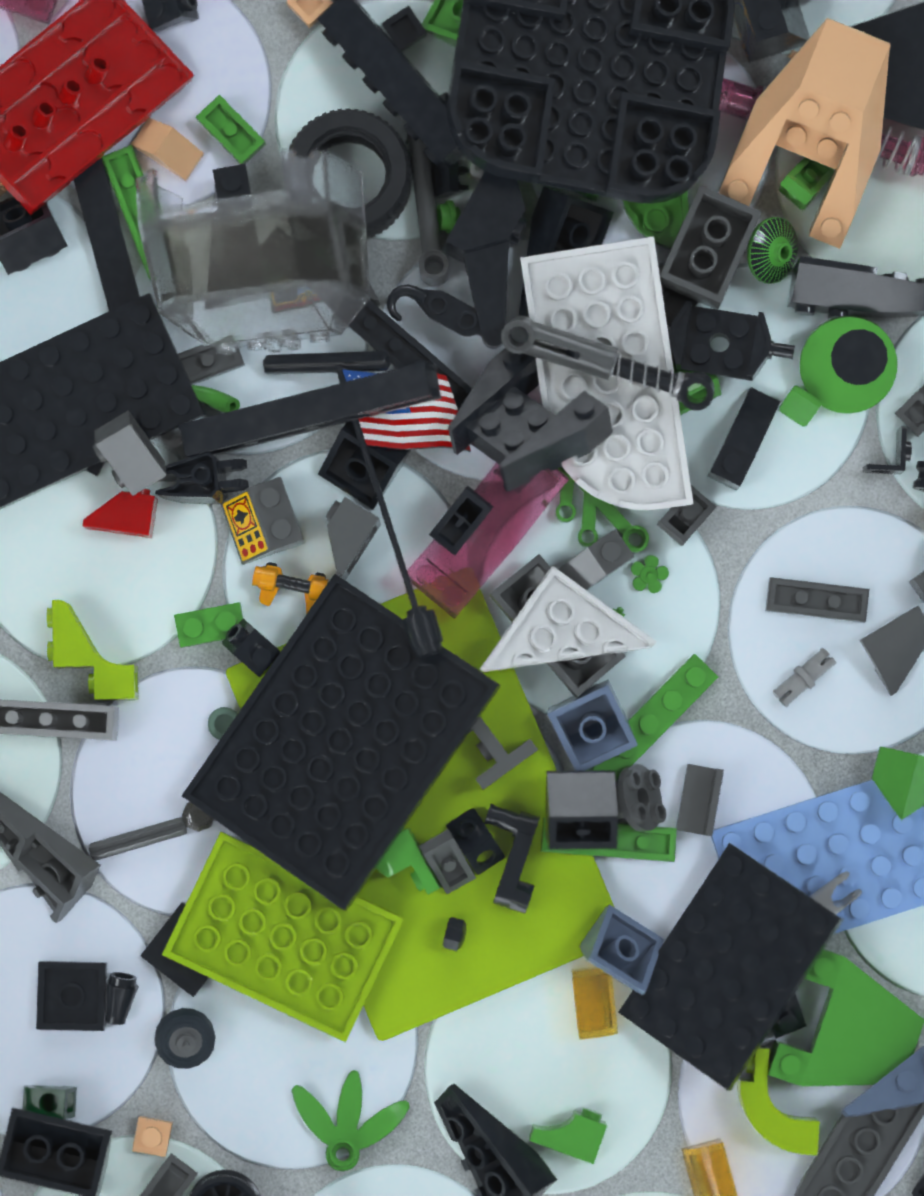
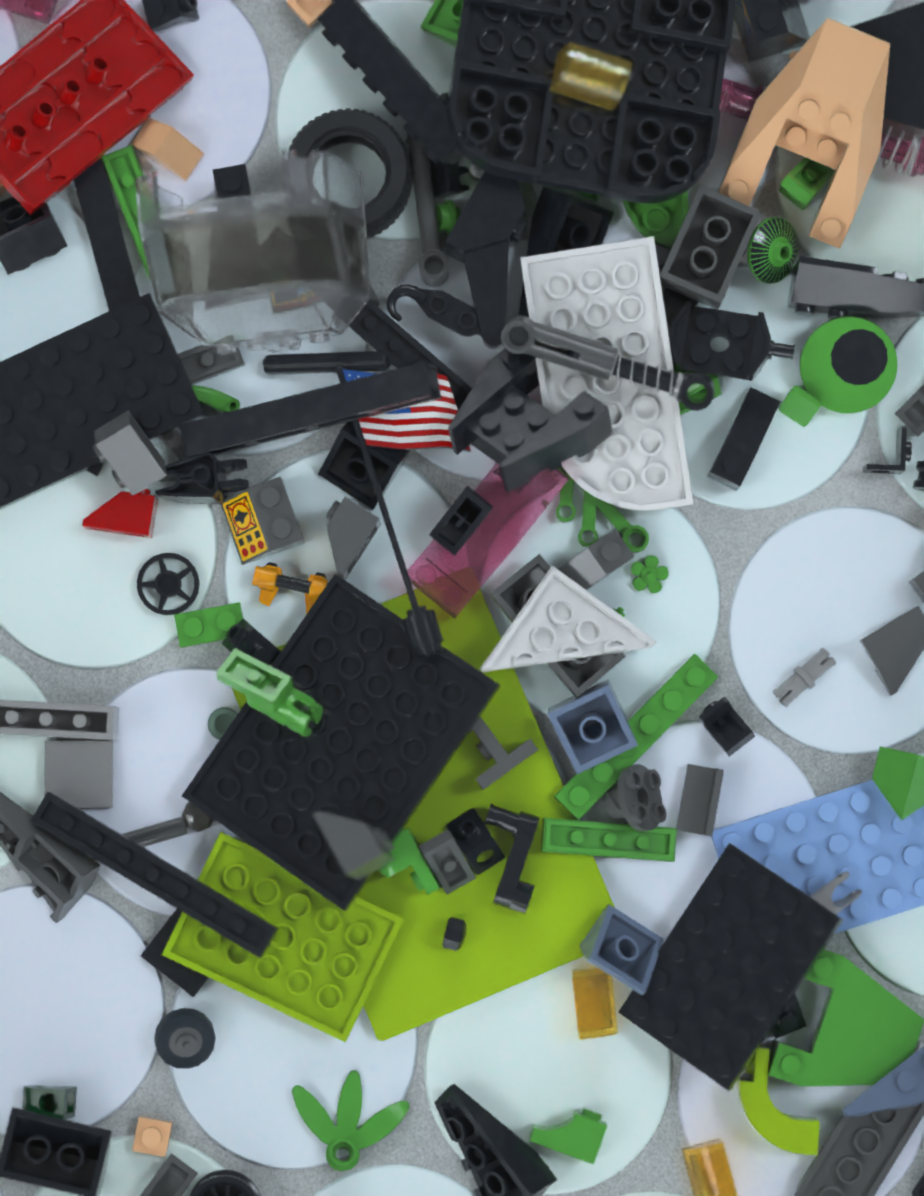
black tile [36,961,107,1031] -> none
lime arch [46,600,139,701] -> none
black cone [105,972,139,1025] -> none
bright green plate [196,94,266,165] -> none
black plate [381,6,427,52] -> none
slope [545,770,618,849] -> none
dark grey slope [657,485,716,546] -> none
dark grey tile [765,577,870,623] -> none
none -> black plate [31,791,279,958]
none -> light grey tile [44,741,113,808]
none -> black wheel [137,553,200,616]
none -> bright green plate [216,648,323,737]
none -> dark grey slope [313,811,395,880]
none -> clear yellow brick [550,42,632,110]
none -> black bracket [699,697,755,757]

